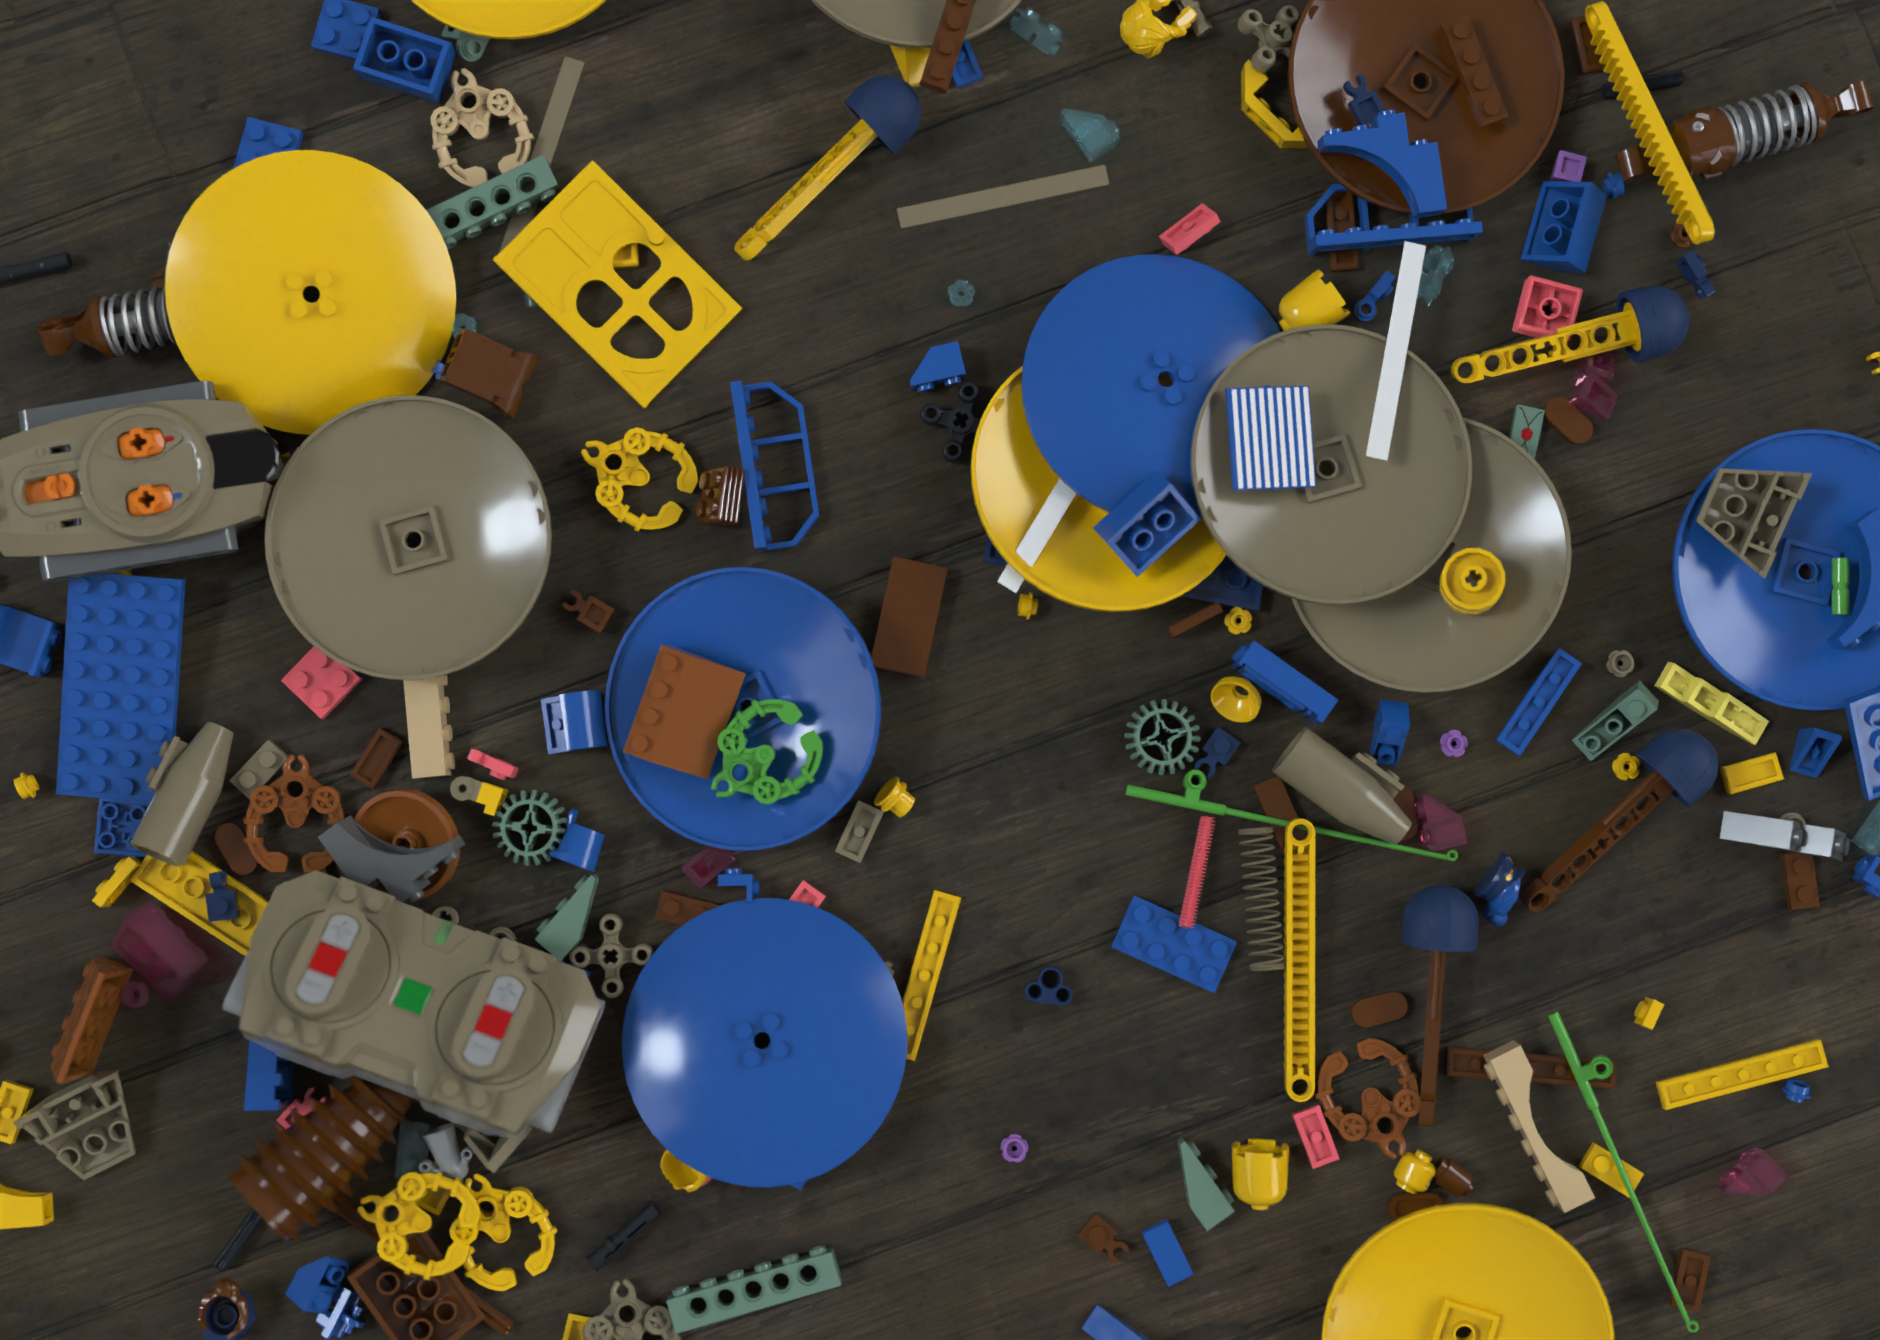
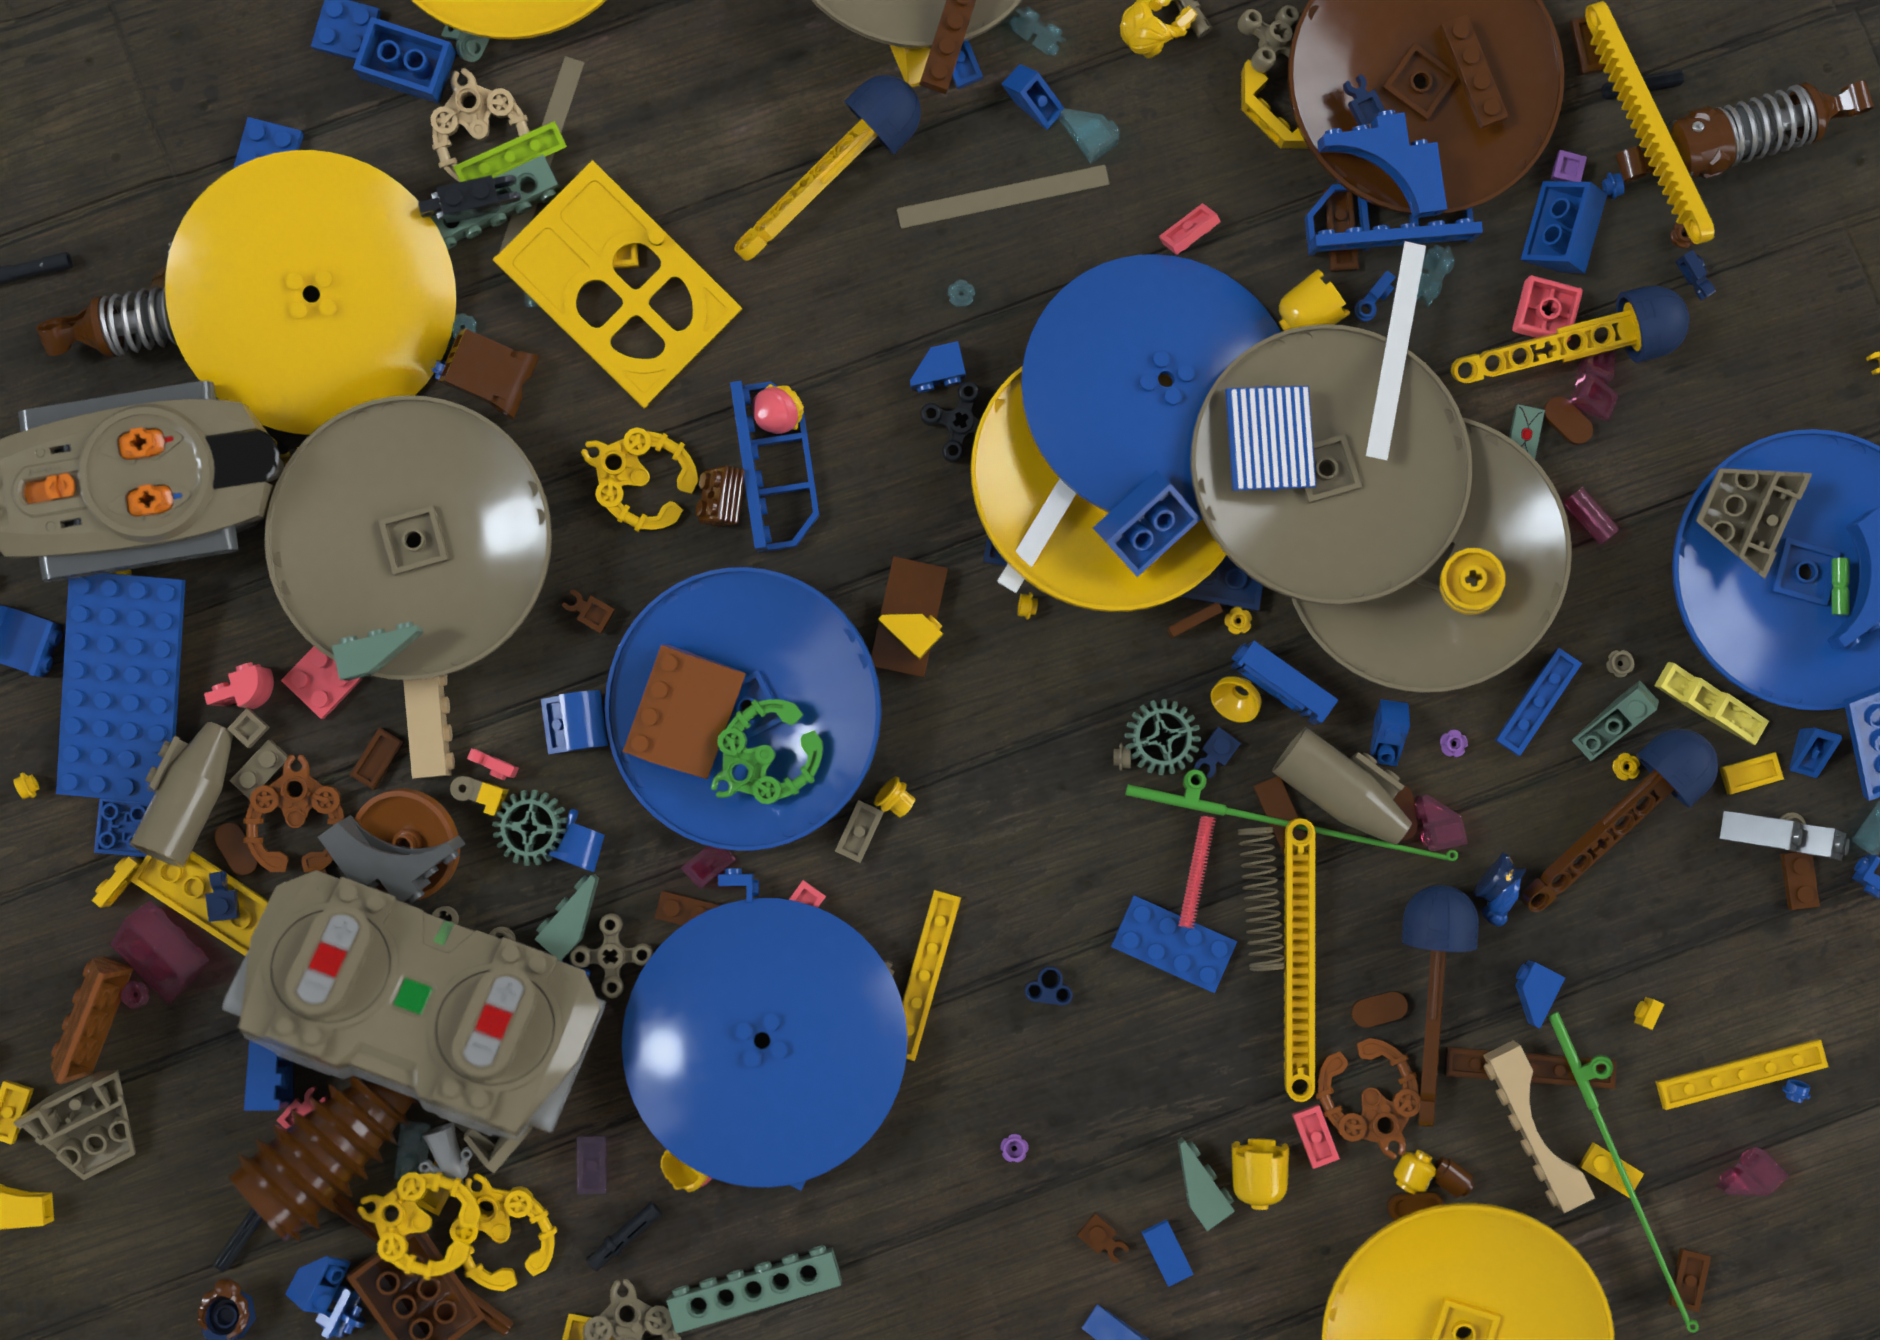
none -> coral brick [204,663,274,709]
none -> dark tan tile [227,708,270,748]
none -> sand green slope [332,622,424,681]
none -> black hinge [418,175,522,223]
none -> lime plate [453,121,567,182]
none -> clear purple plate [577,1135,607,1194]
none -> coral hair [751,384,804,434]
none -> yellow slope [878,614,943,660]
none -> blue slope [1001,64,1066,130]
none -> dark tan plate [1114,743,1131,771]
none -> blue slope [1515,960,1565,1028]
none -> clear pink axle [1563,487,1619,545]

